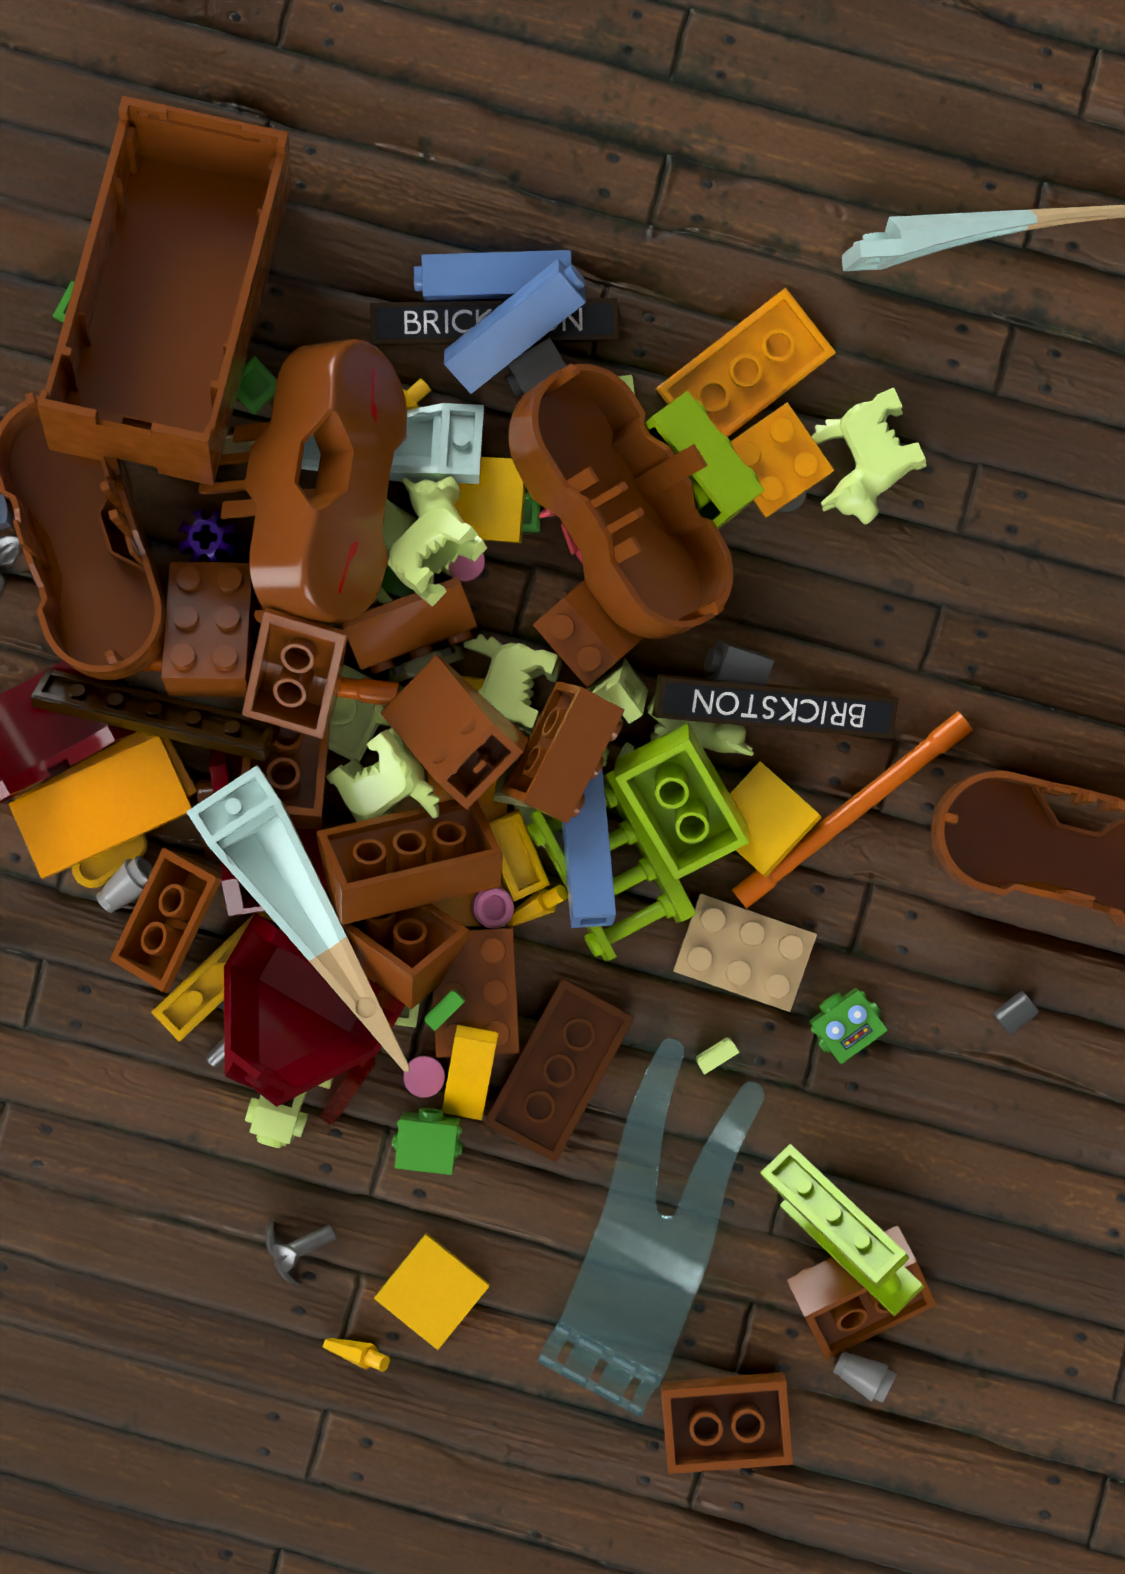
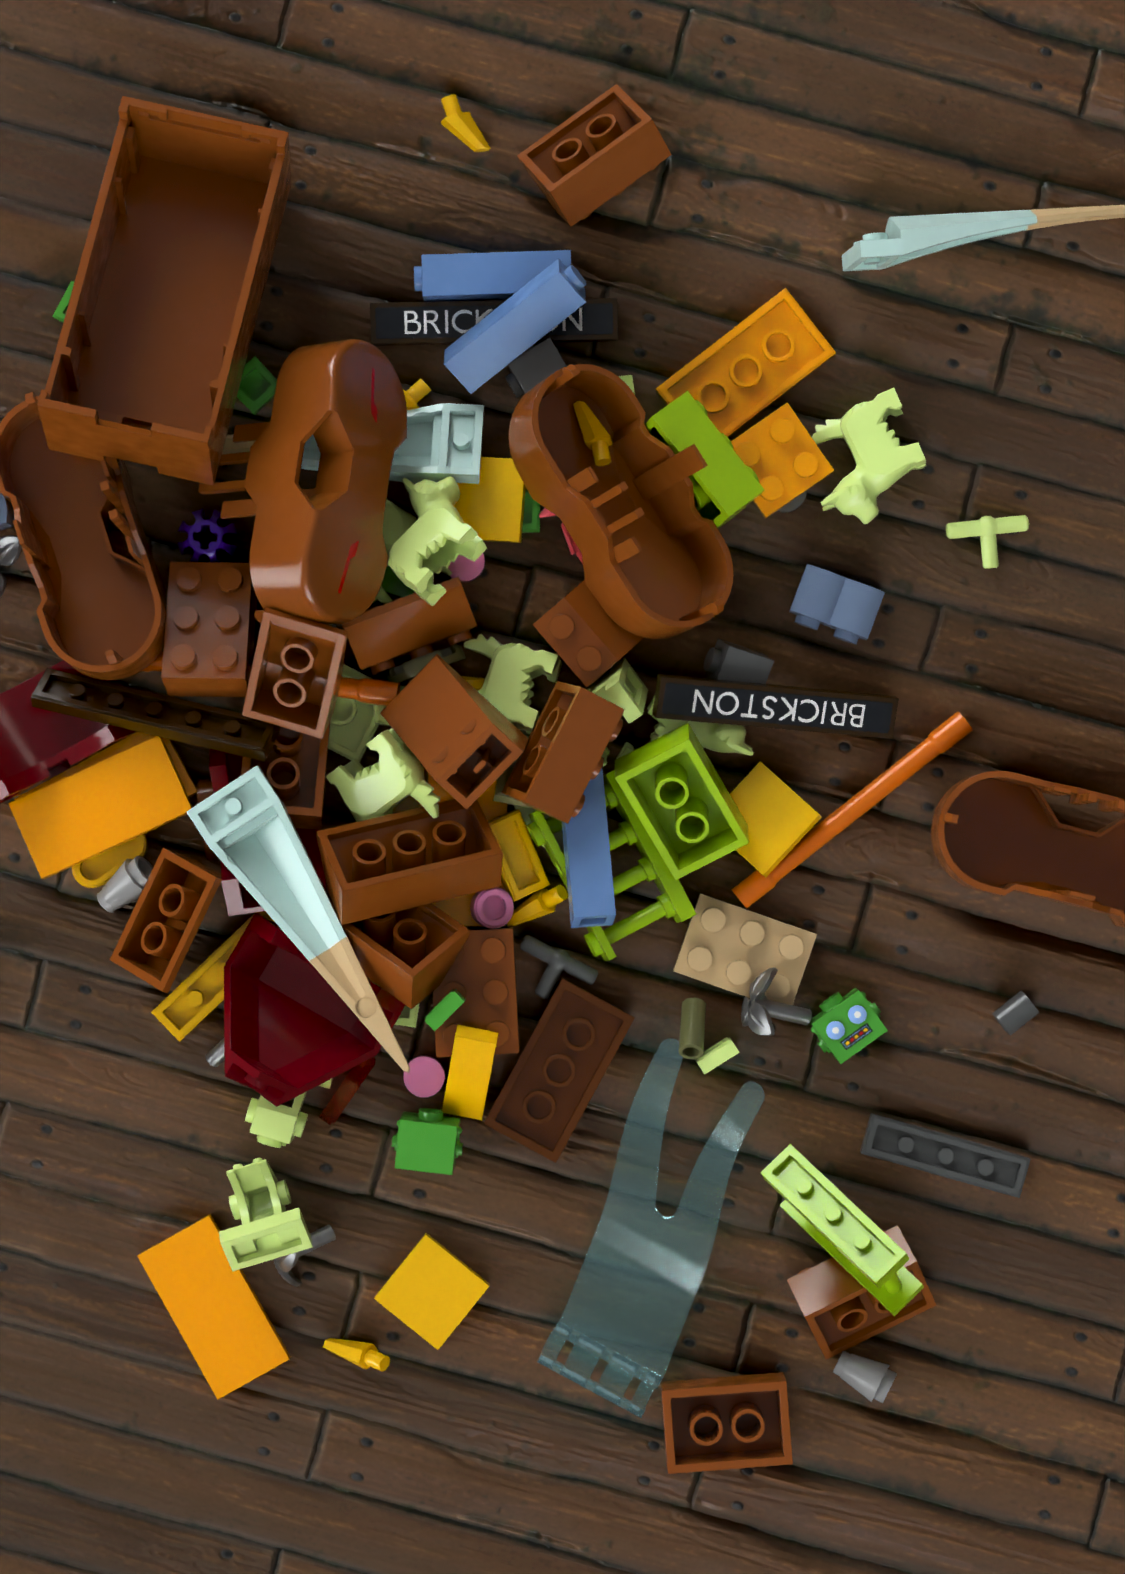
none -> light orange tile [137,1214,291,1400]
none -> yellowish green tile [219,1158,313,1271]
none -> yellow bar [441,94,491,152]
none -> dark orange slope [517,84,672,227]
none -> dark grey piece [520,935,599,999]
none -> yellow bar [573,401,613,466]
none -> olive axle [679,998,706,1059]
none -> flat silver plant [741,967,812,1036]
none -> sand blue brick [789,564,885,645]
none -> dark grey tile [860,1113,1031,1198]
none -> yellowish green piece [945,515,1029,569]

